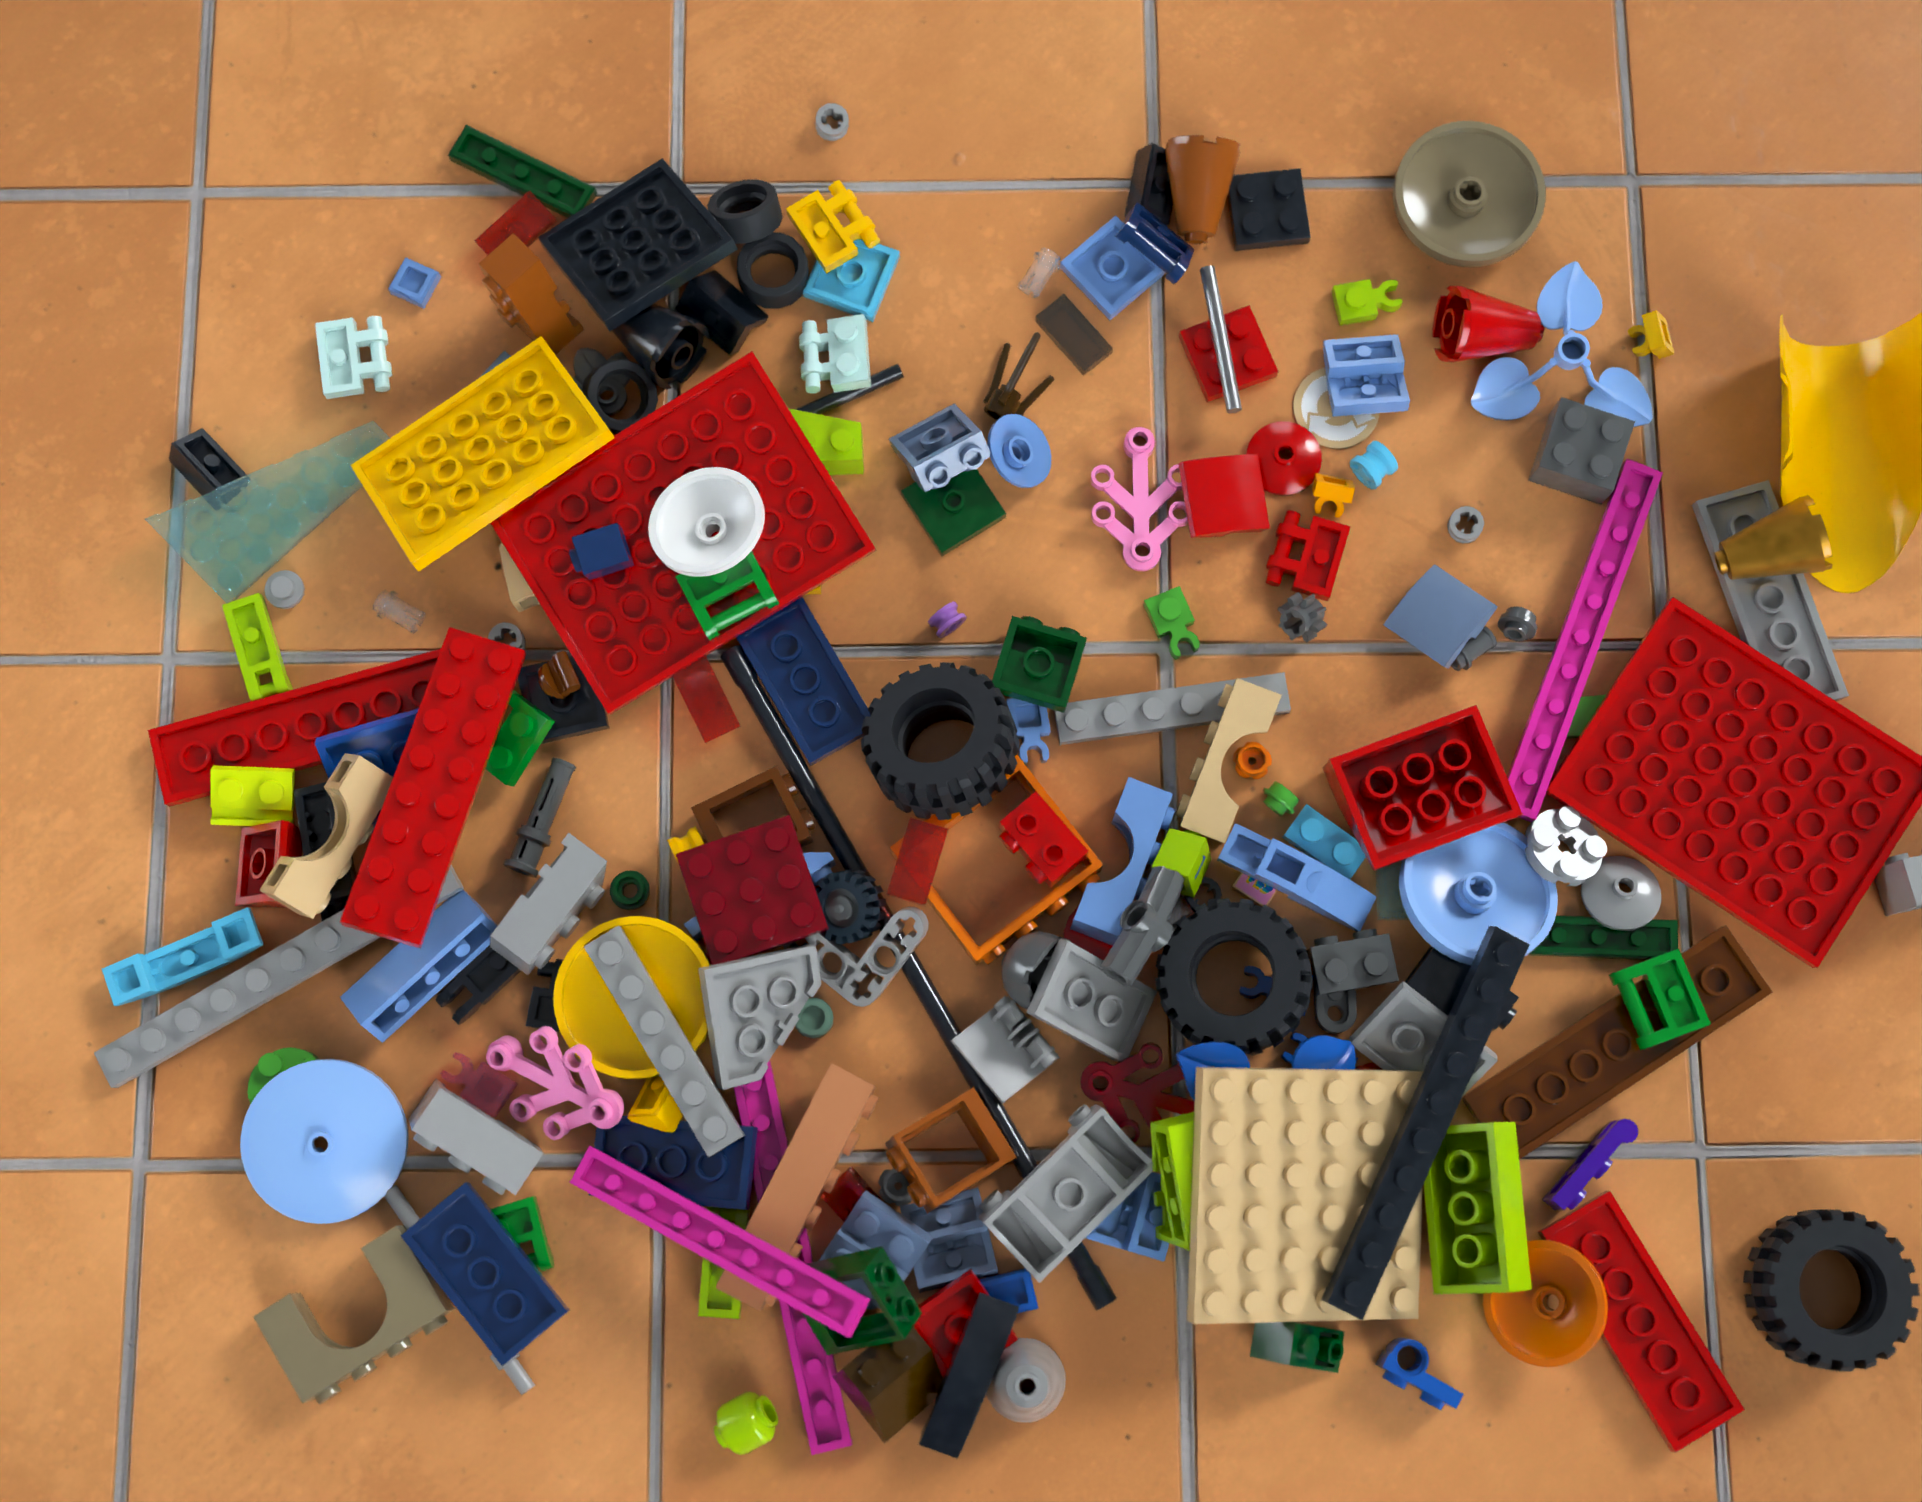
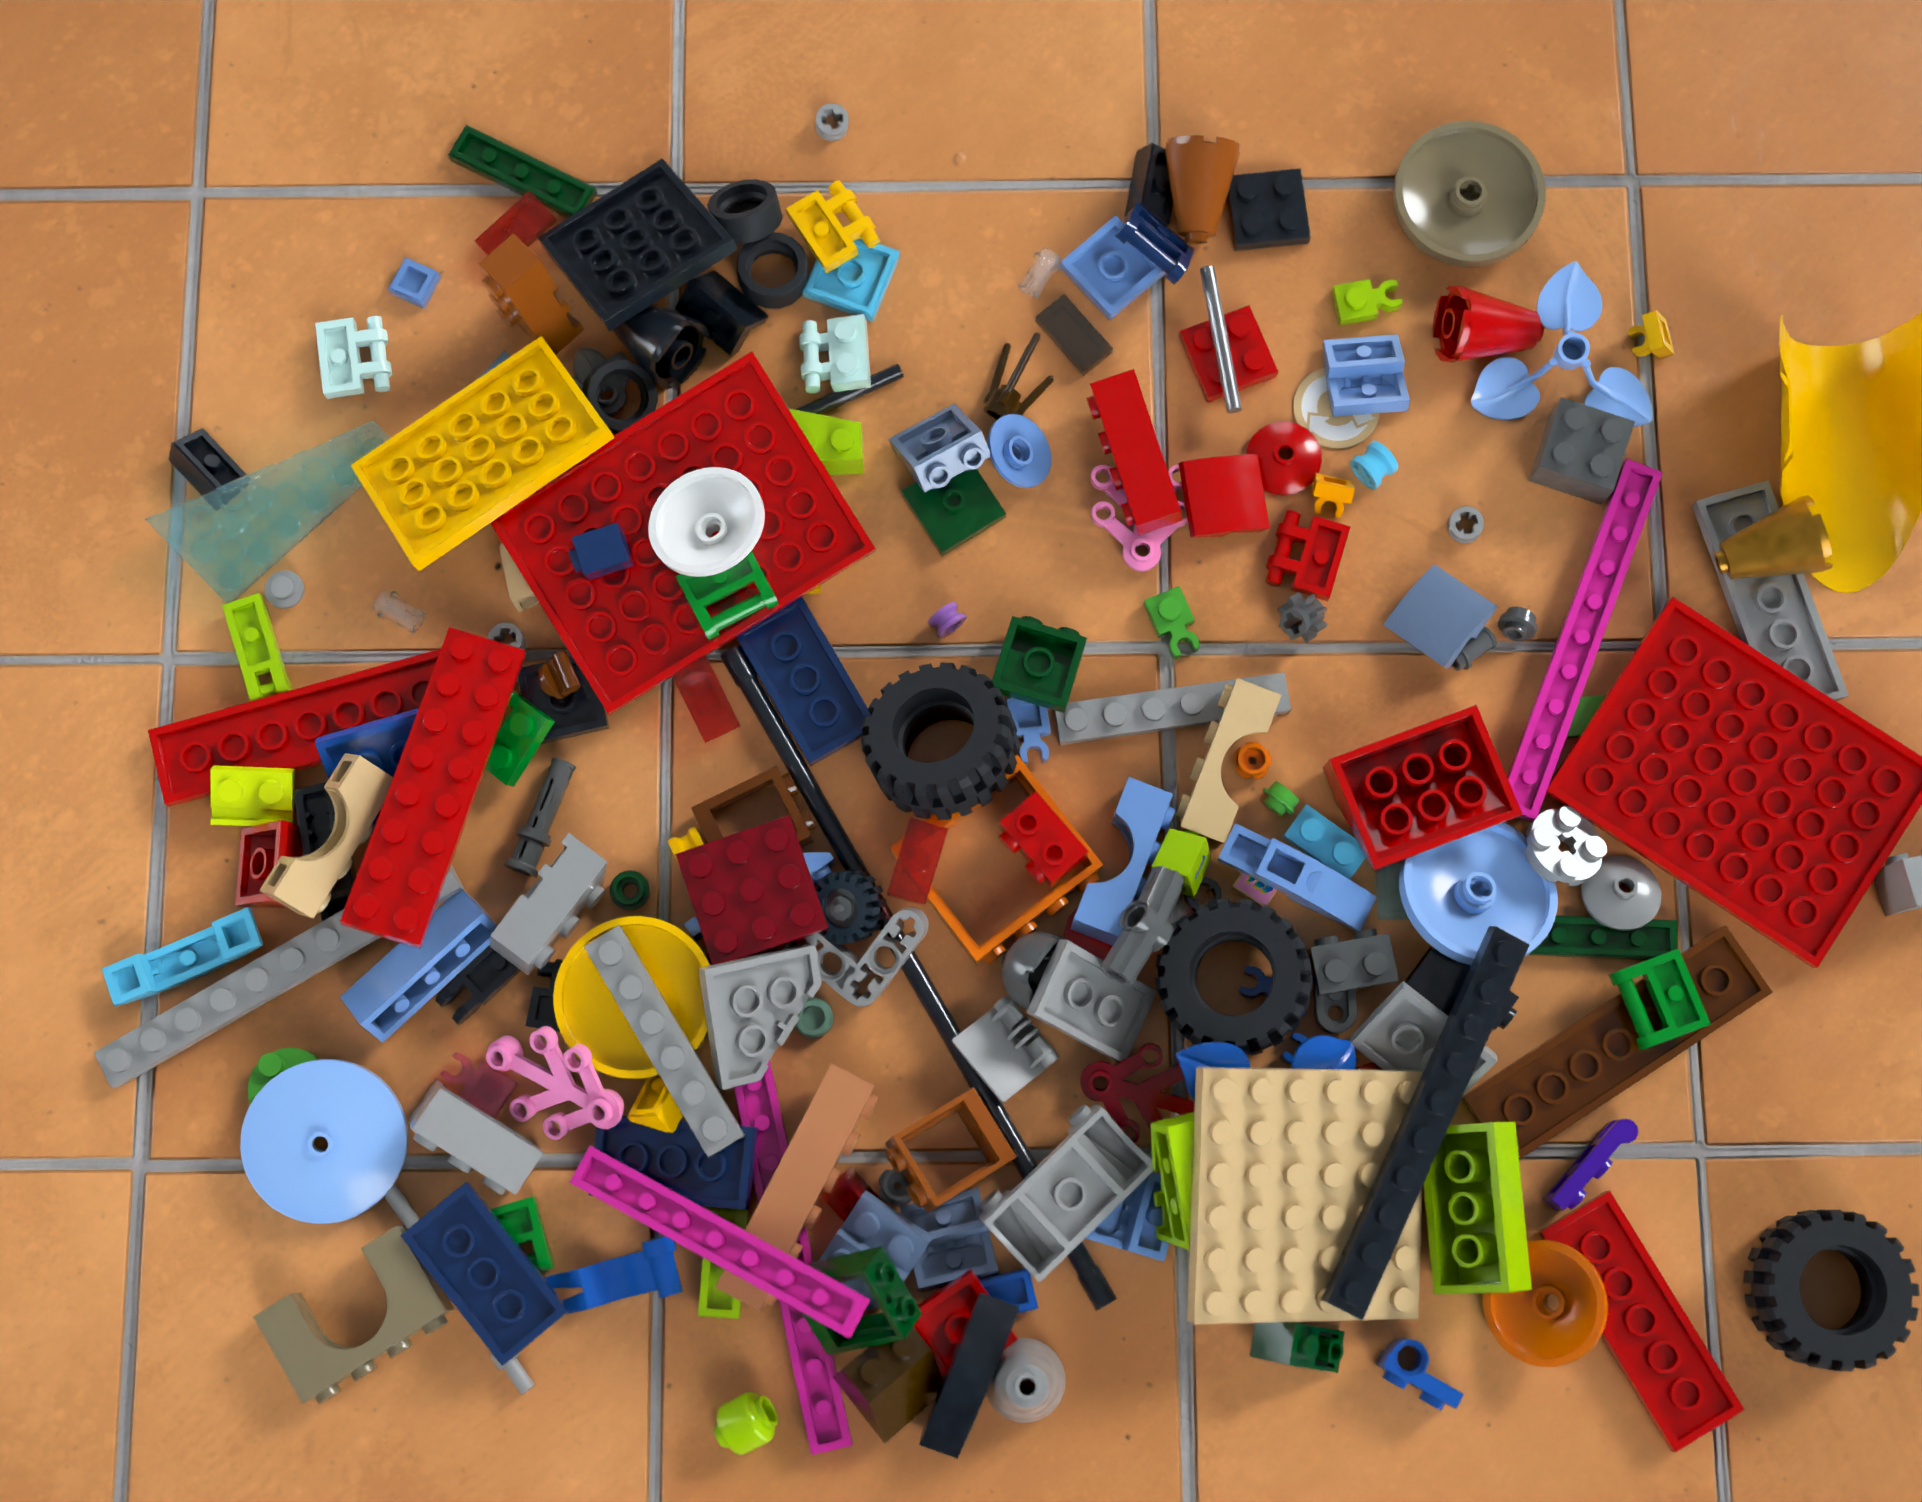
none -> blue flag [544,1236,683,1314]
none -> red brick [1086,369,1183,535]

